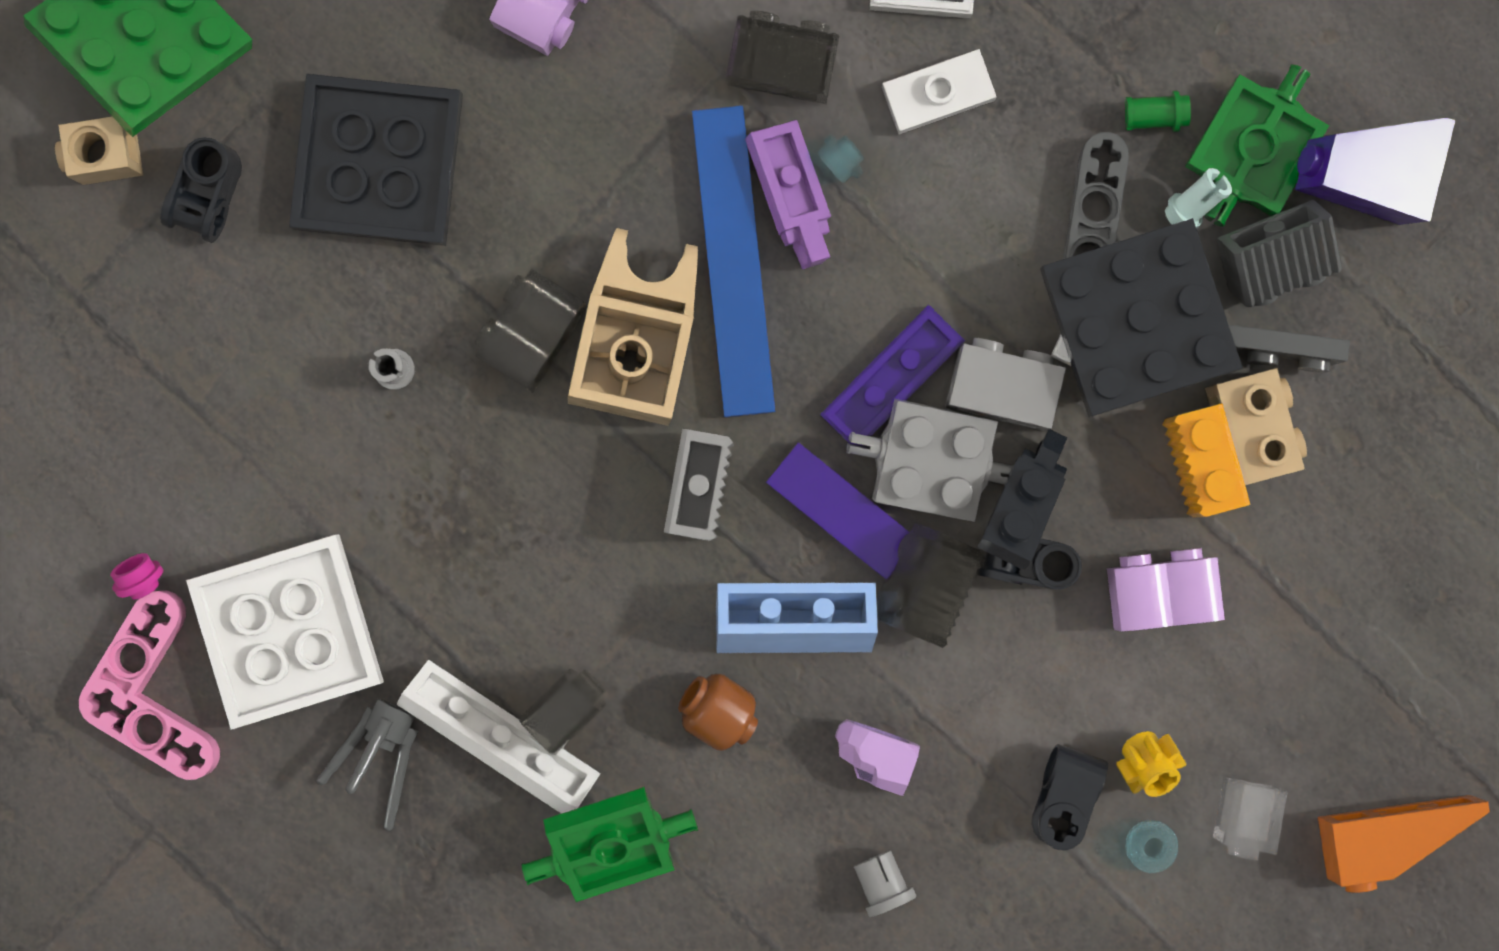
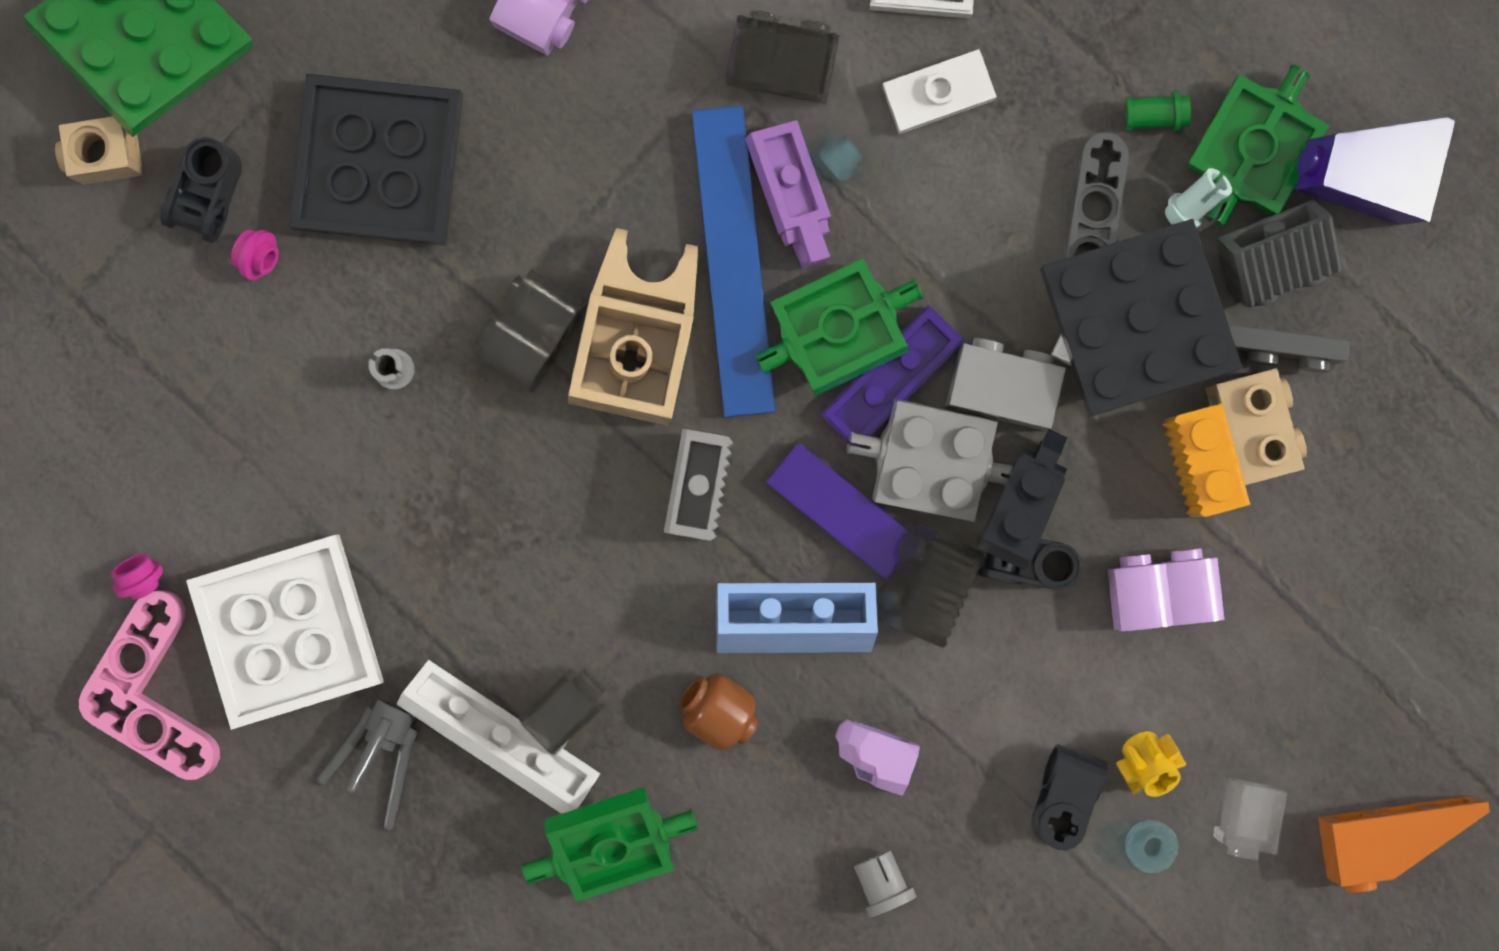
none -> dark pink plate [231,230,279,280]
none -> green plate [755,258,923,396]

